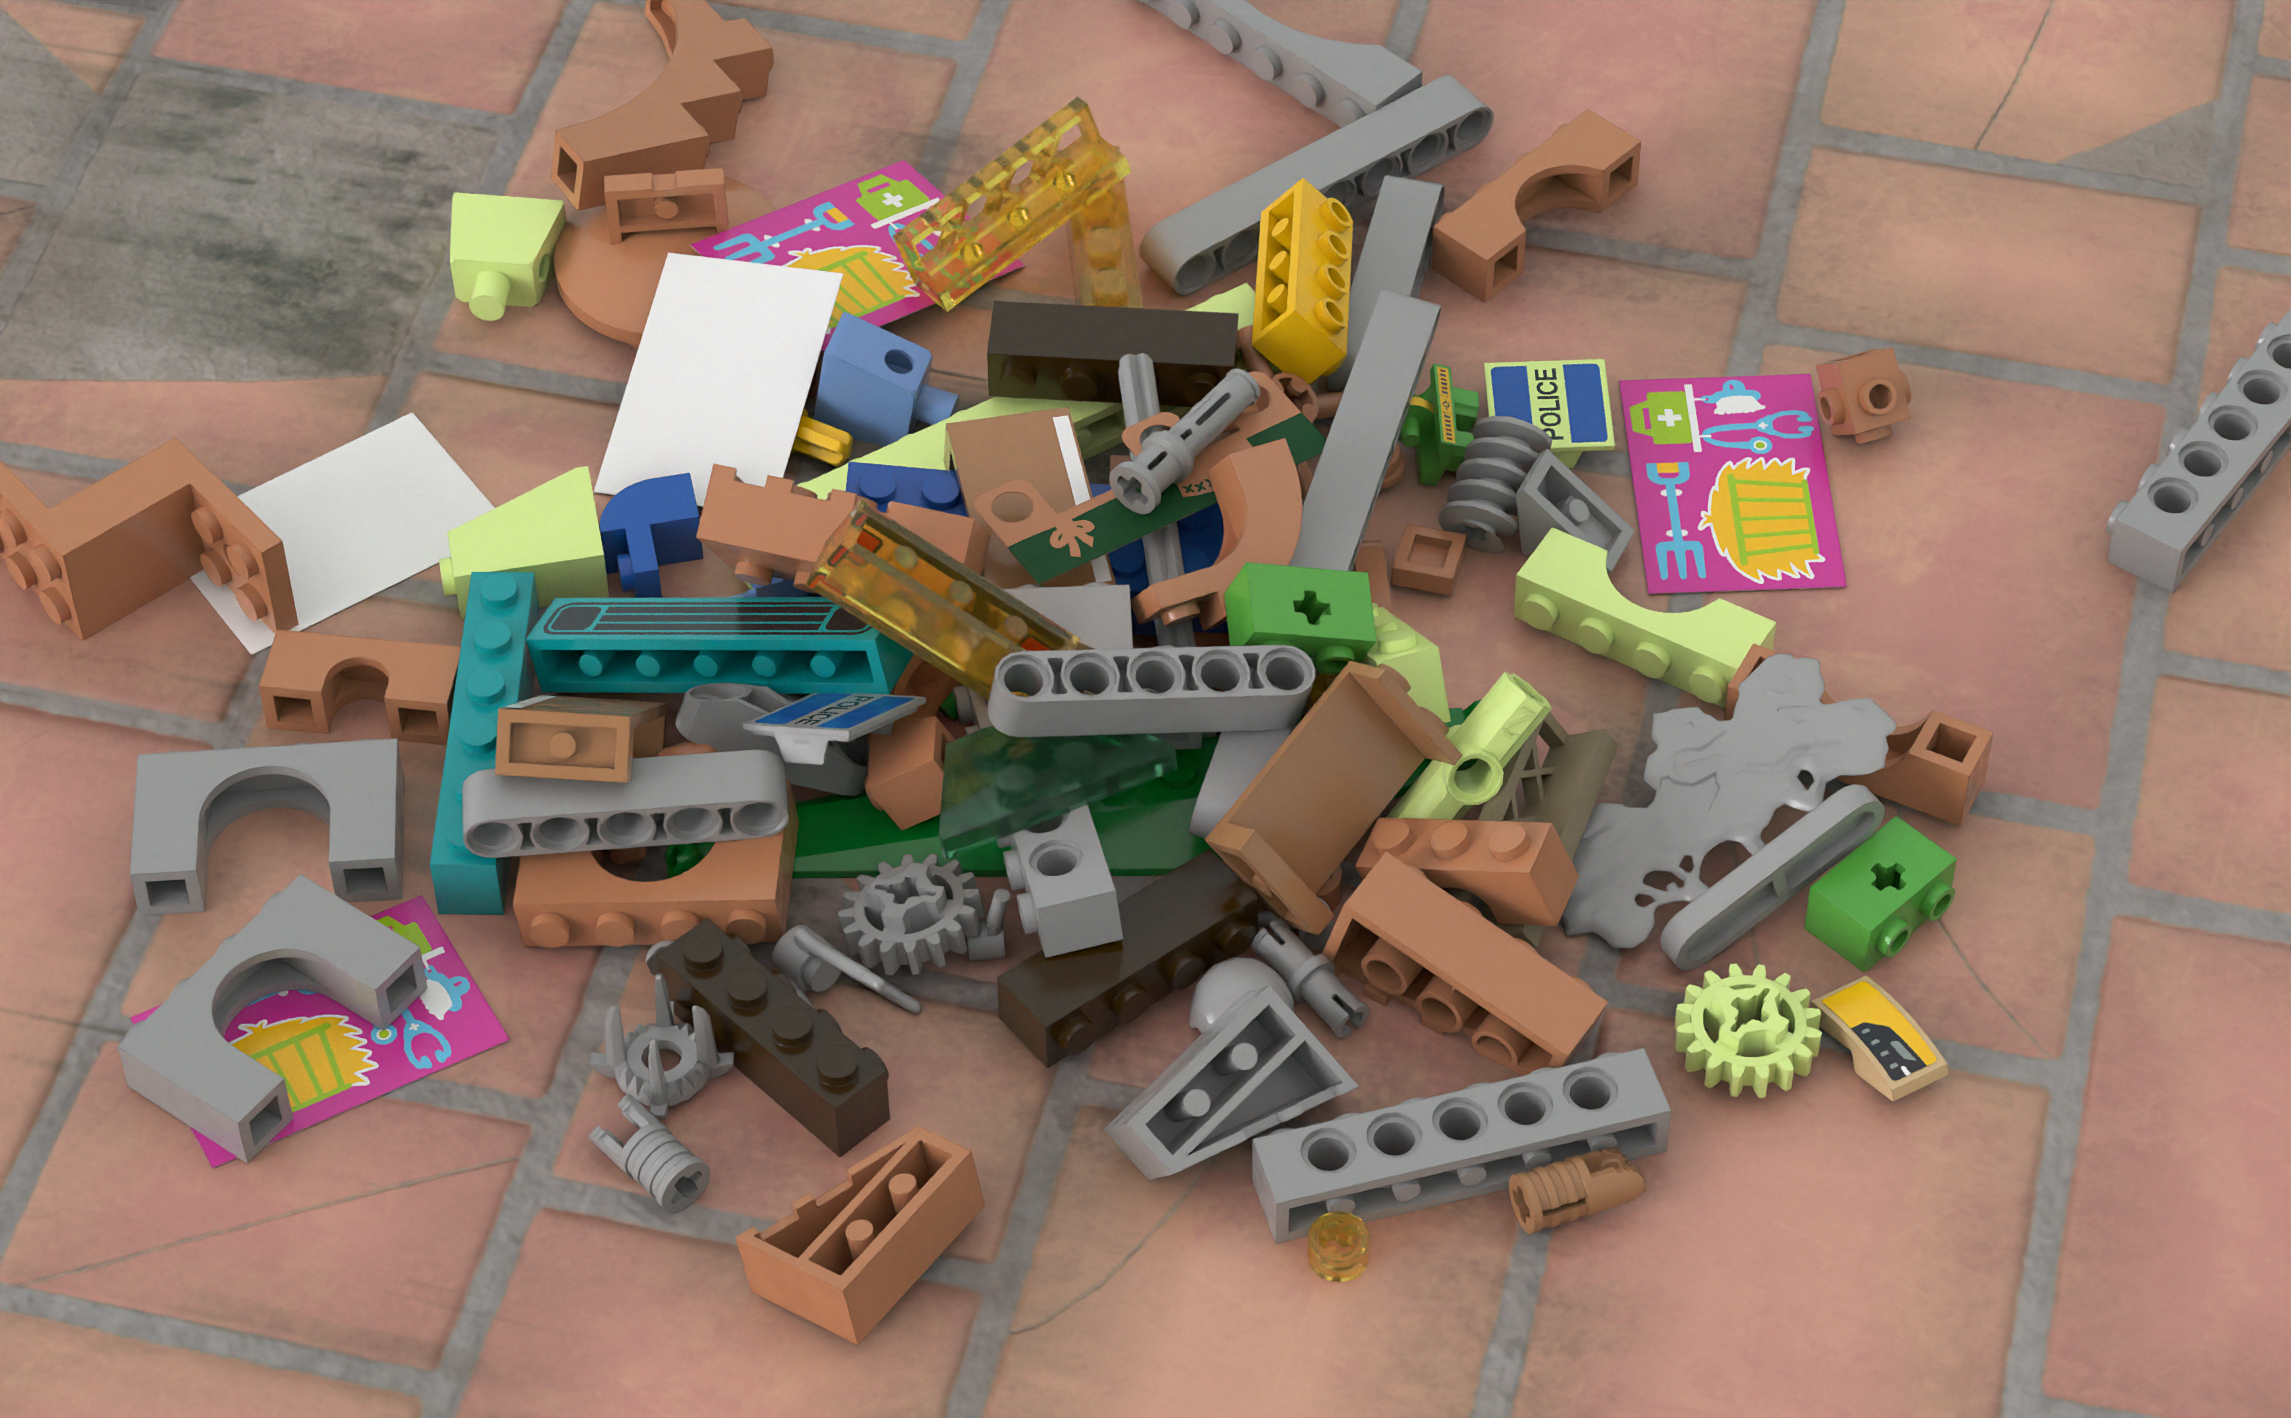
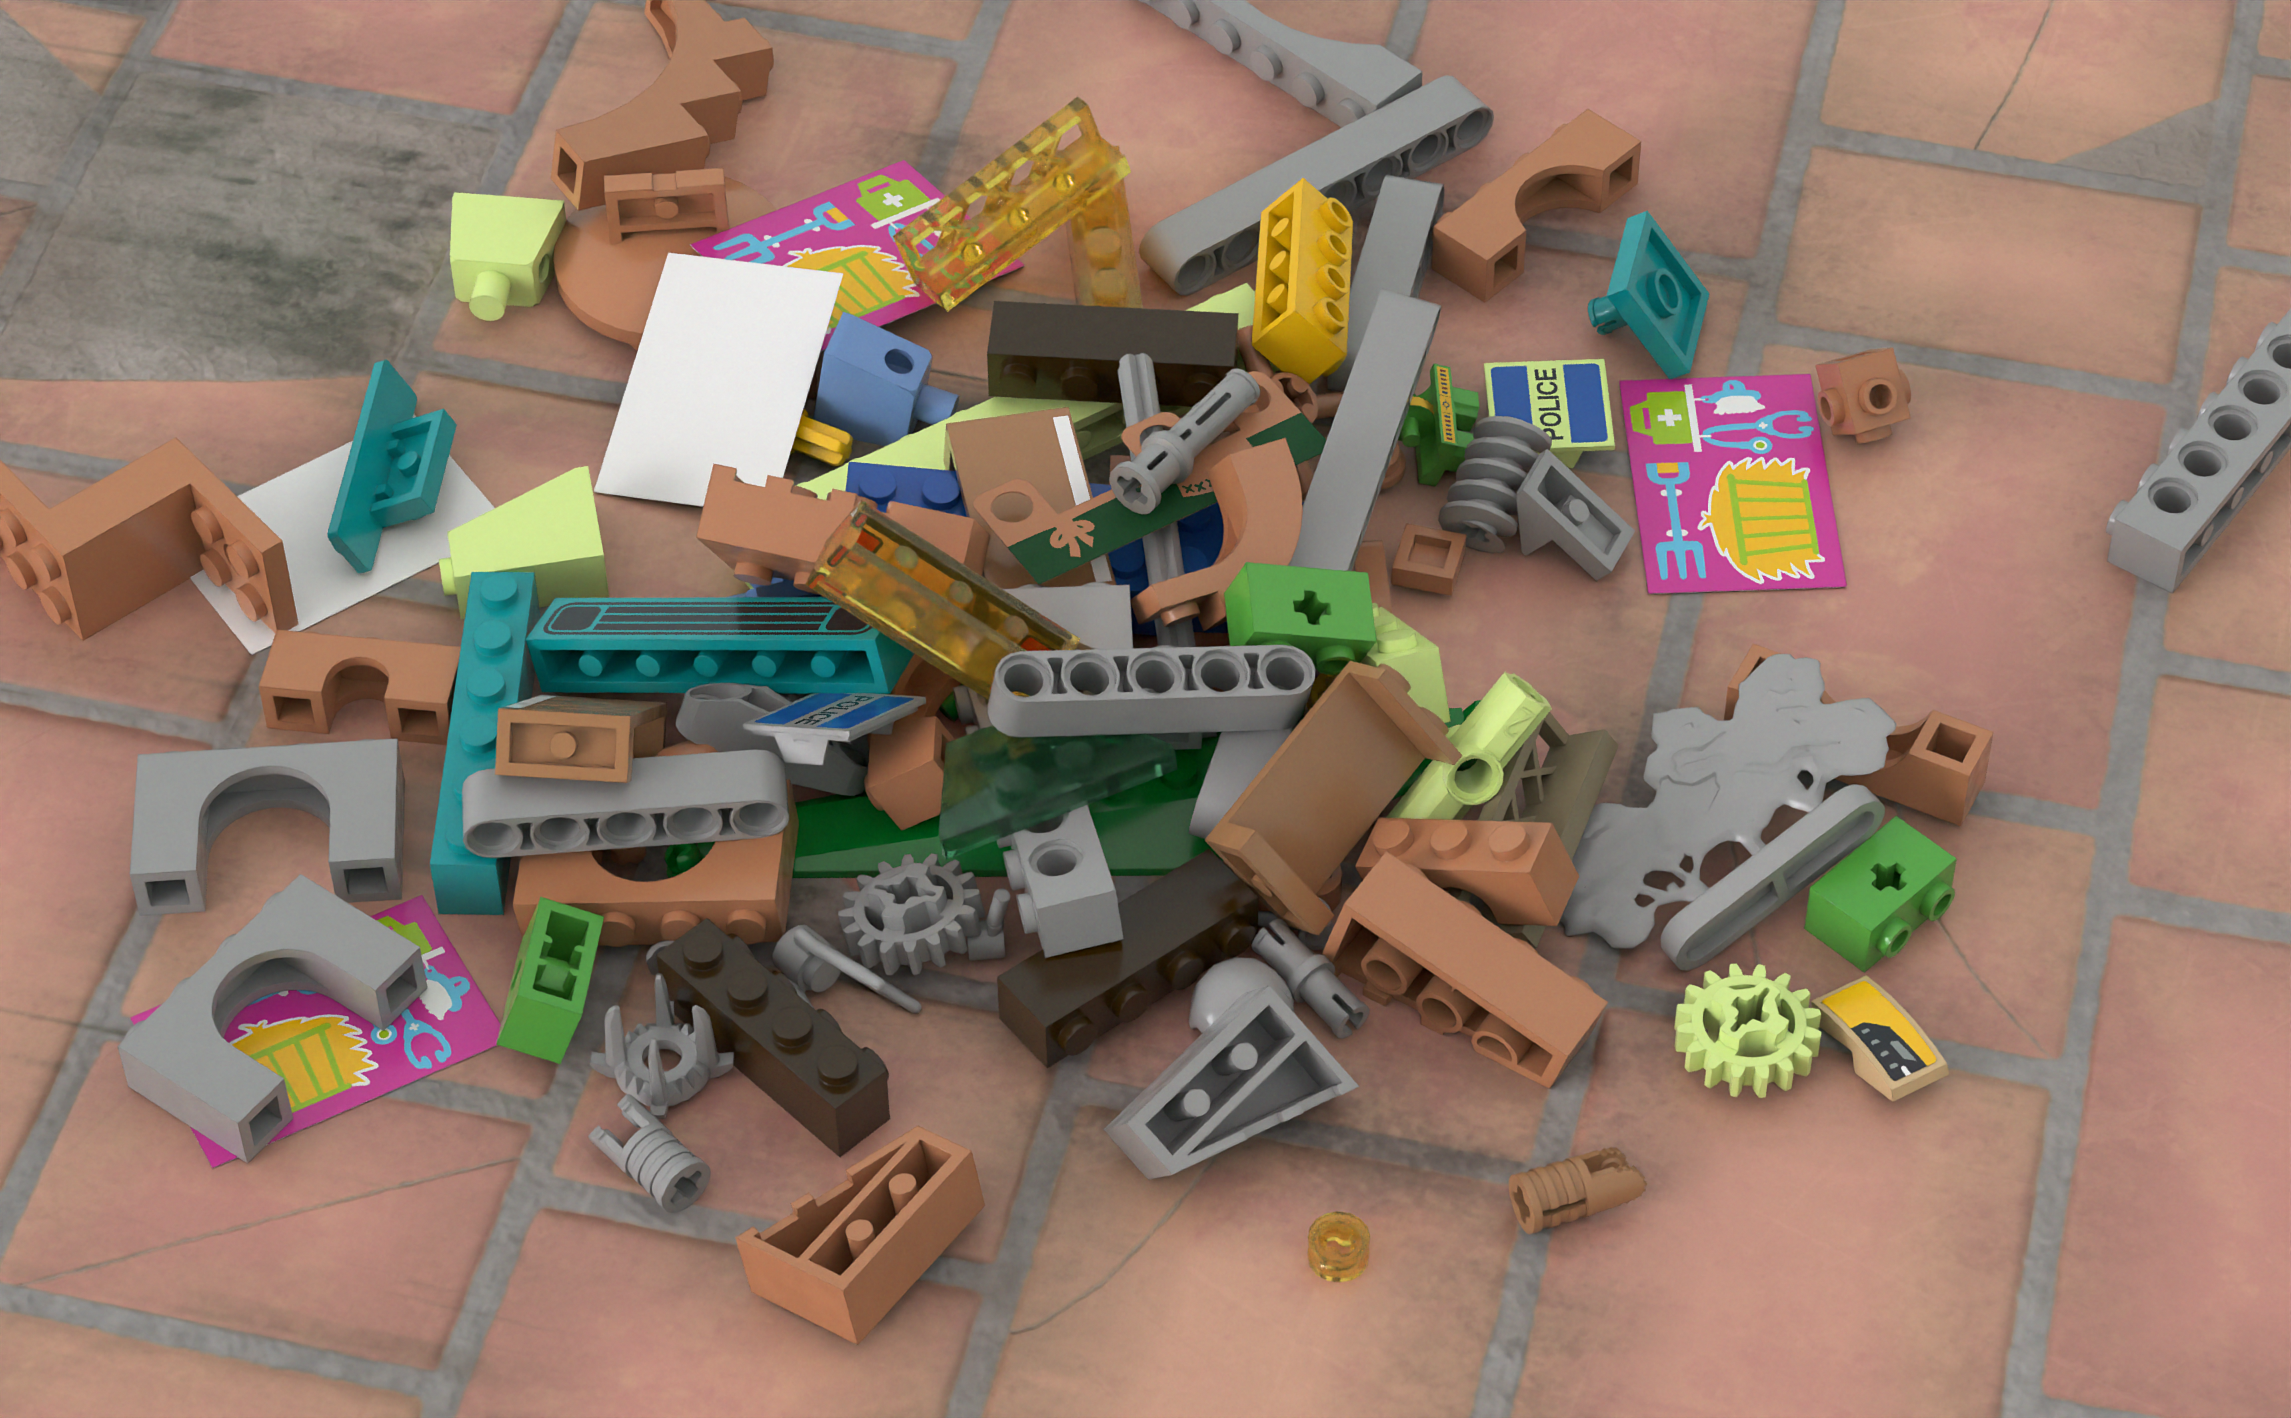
blue brick [600,473,704,598] -> none
light grey brick [1252,1048,1671,1244] -> none
yellowish green arch [1514,527,1776,708] -> none
none -> teal bracket [327,360,457,574]
none -> bright green brick [496,897,604,1064]
none -> teal tile [1588,210,1710,380]

